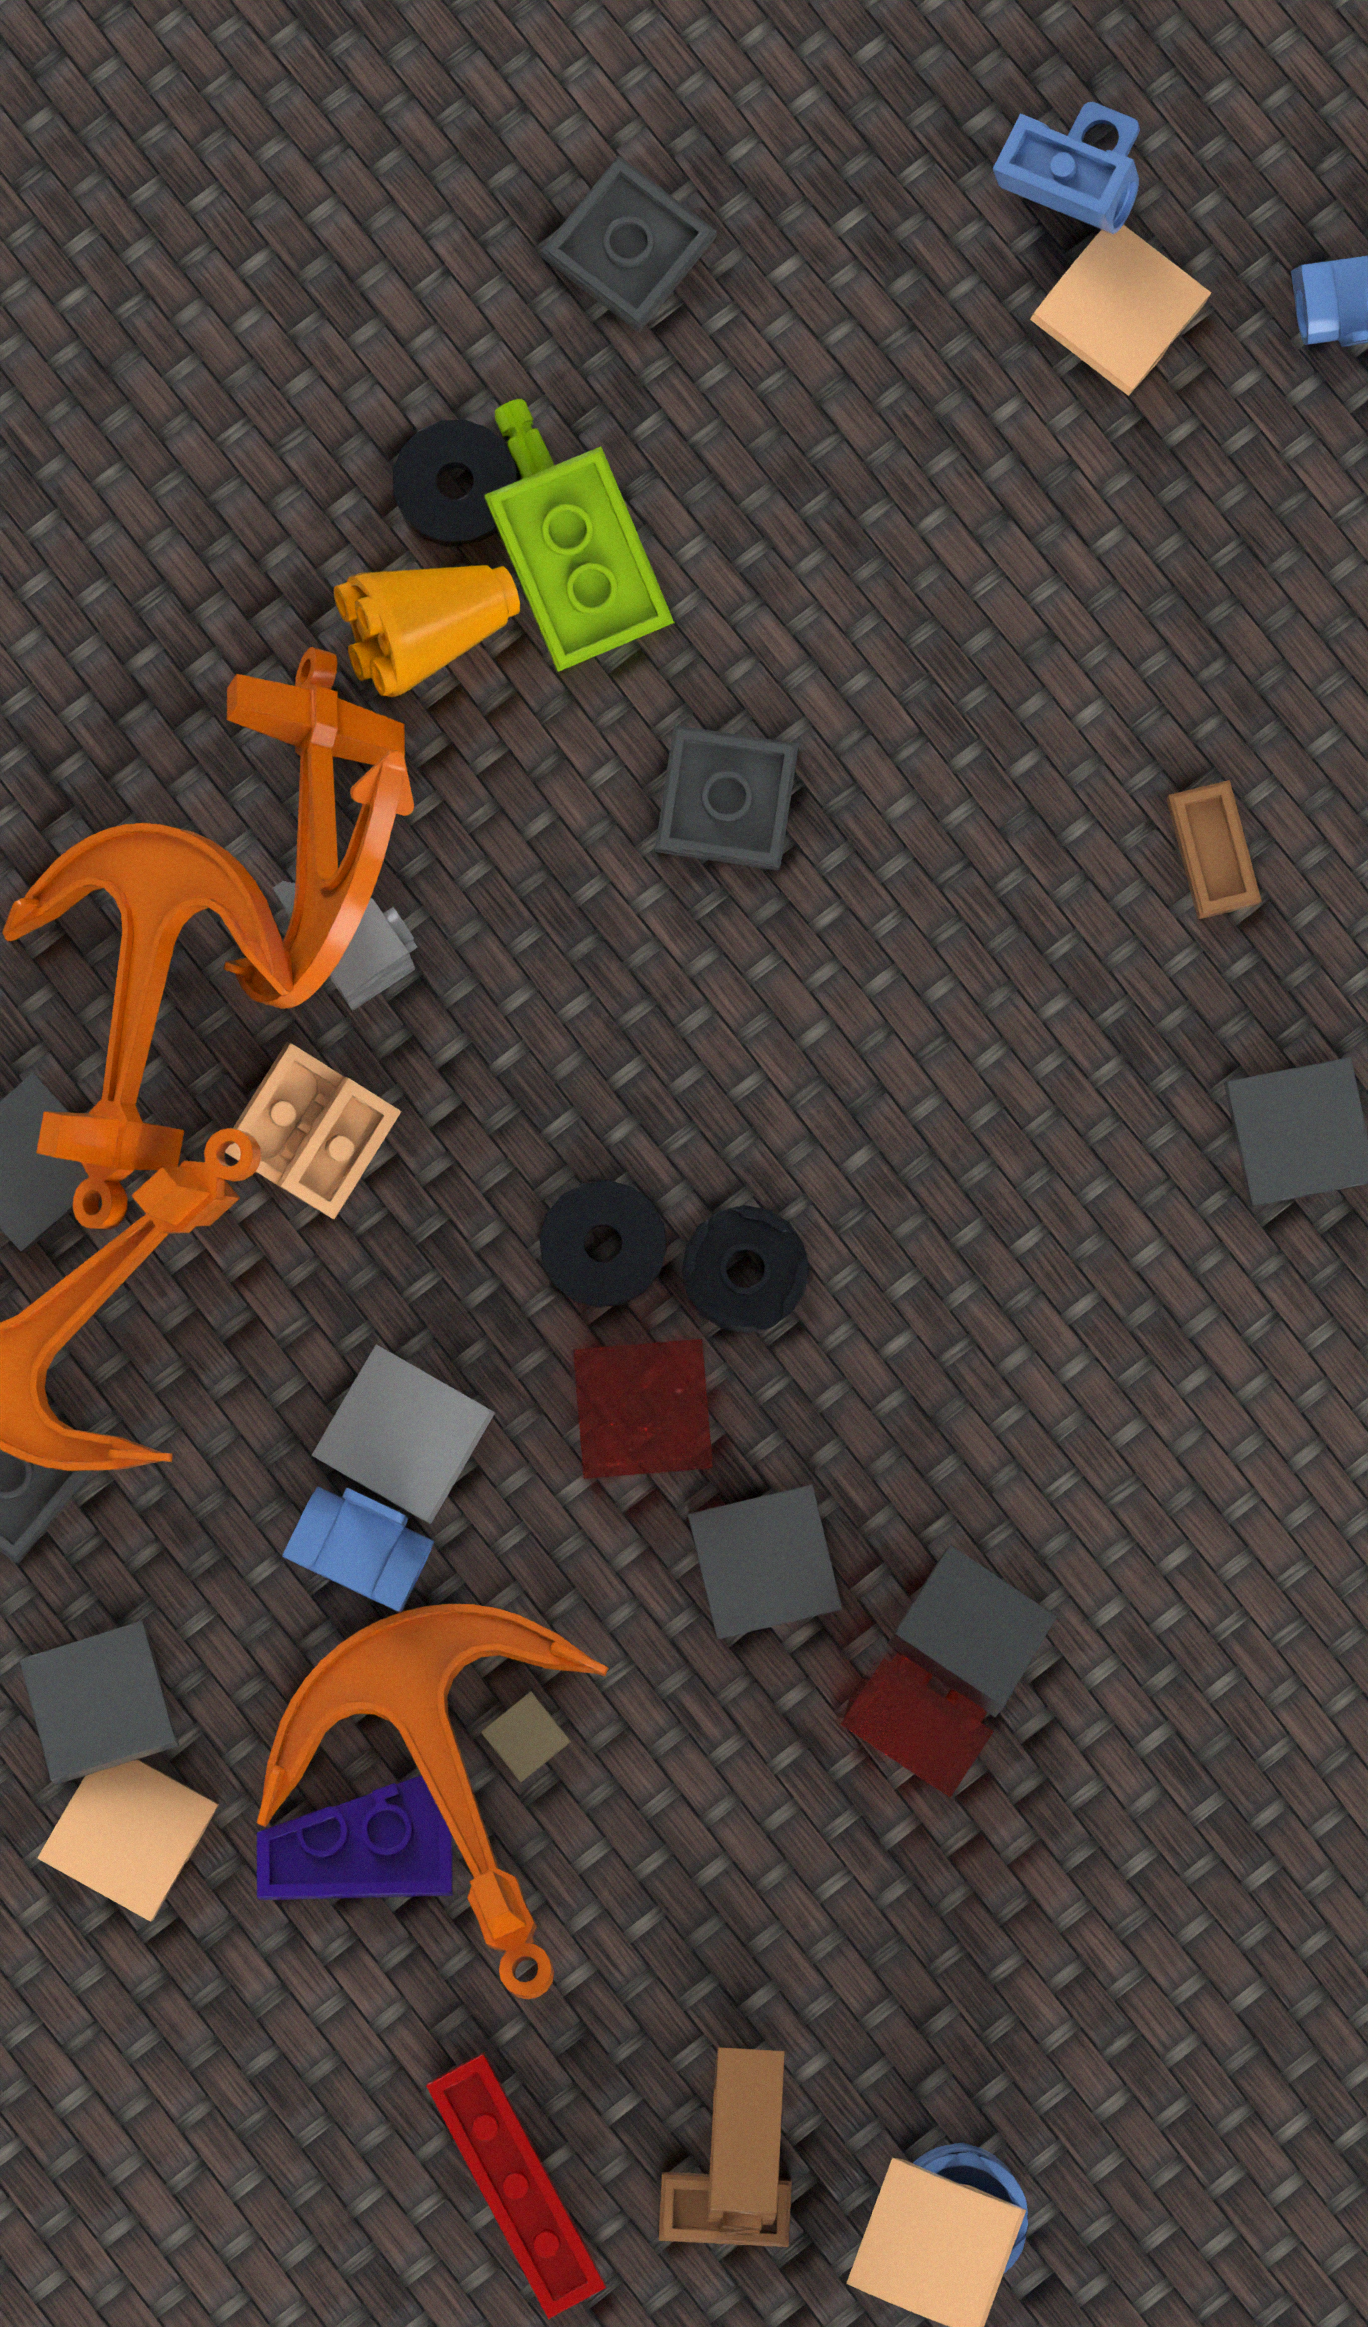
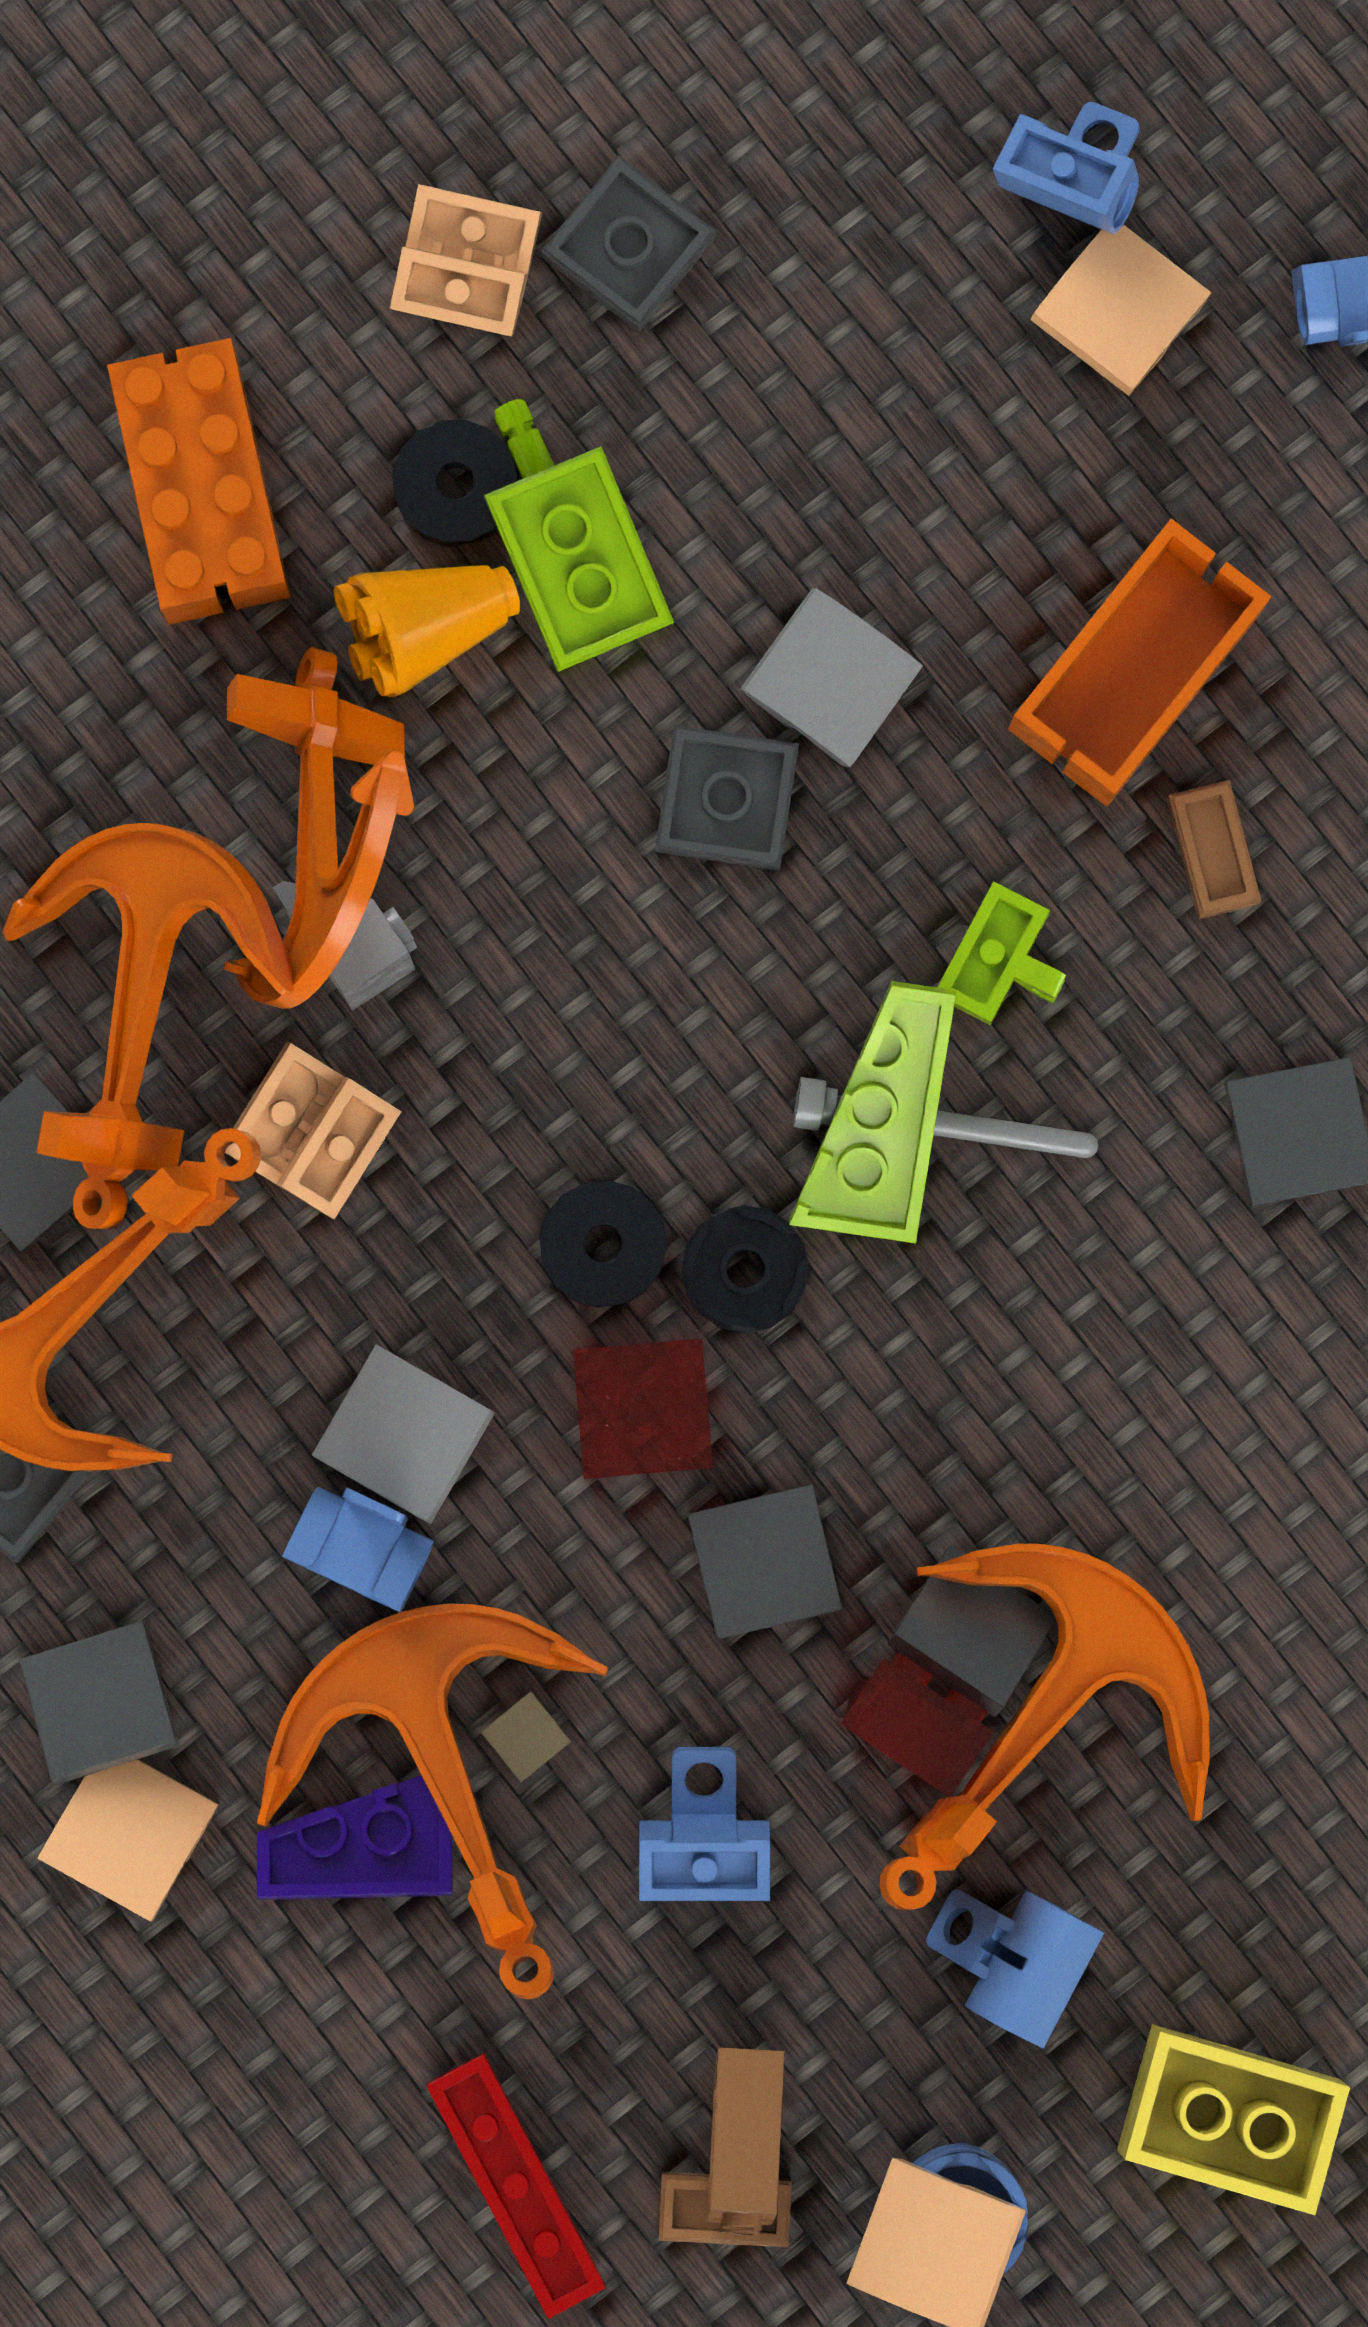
none -> orange piece [107,338,291,625]
none -> light nougat slope [390,184,543,337]
none -> medium blue piece [639,1747,770,1901]
none -> light grey slope [739,588,923,767]
none -> lime wing [789,981,956,1244]
none -> light grey piece [793,1077,1098,1158]
none -> orange piece [879,1544,1210,1910]
none -> medium blue piece [926,1889,1104,2048]
none -> lime plate [937,881,1066,1026]
none -> orange piece [1008,519,1272,807]
none -> light yellow brick [1117,2024,1350,2215]

